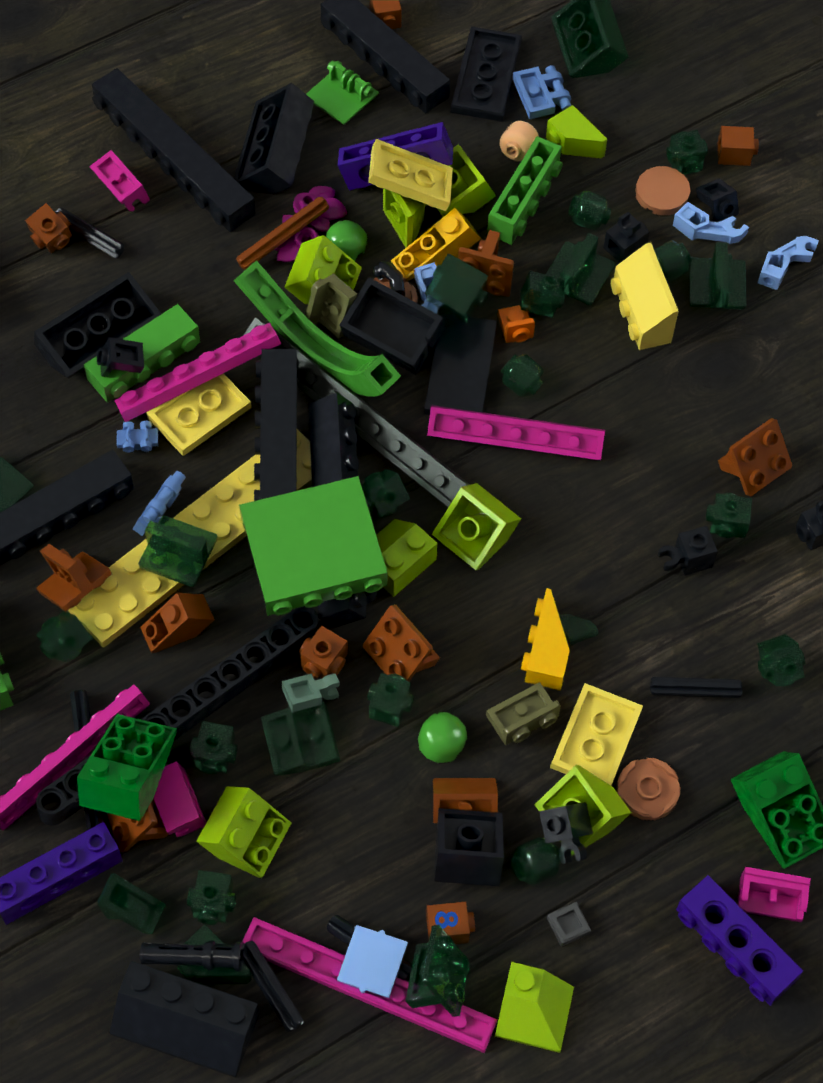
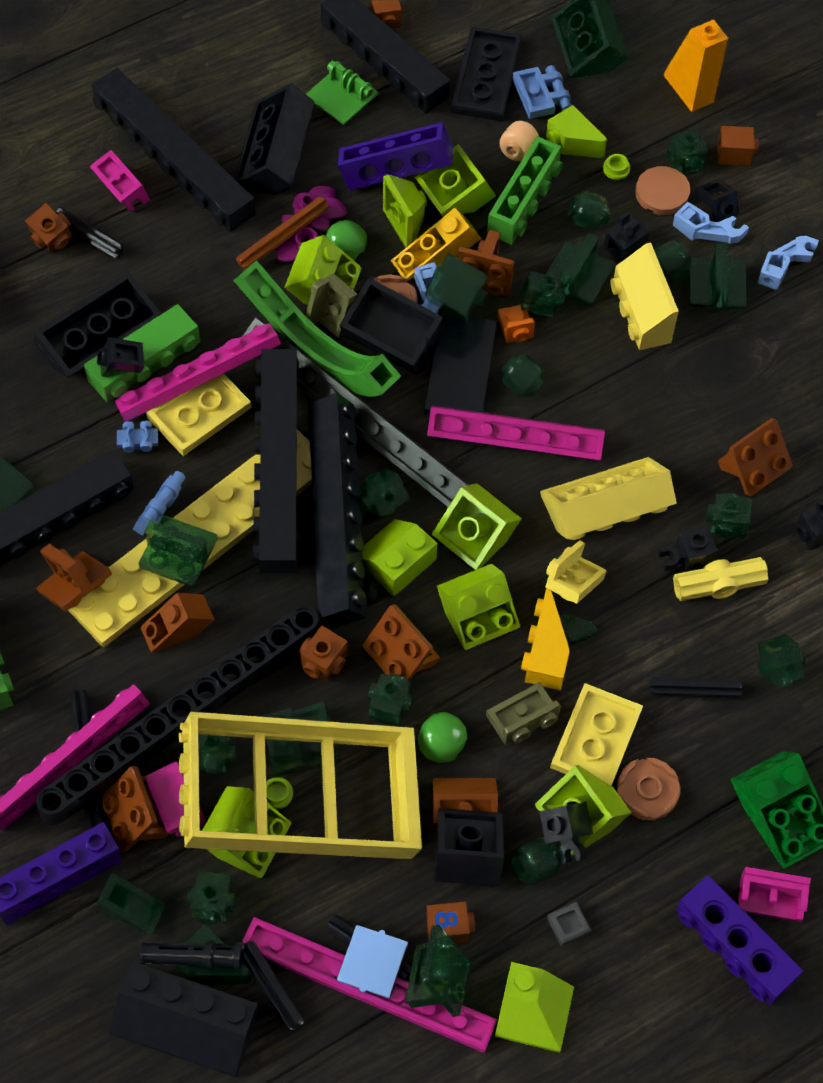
clear green brick [36,611,92,662] -> none
green slope [77,714,177,821] -> none
bright green panel [239,476,388,615] -> none
sand green plate [282,673,340,712] -> none
light yellow plate [368,139,453,211] -> none
black arm [373,261,405,296] -> none
none -> light yellow window [179,712,422,859]
none -> lime plate [266,777,293,809]
none -> lime slope [437,564,520,650]
none -> light yellow slope [540,457,677,540]
none -> light yellow bracket [545,540,607,604]
none -> lime plate [603,154,630,180]
none -> light orange slope [664,19,728,112]
none -> light yellow piece [673,557,769,601]

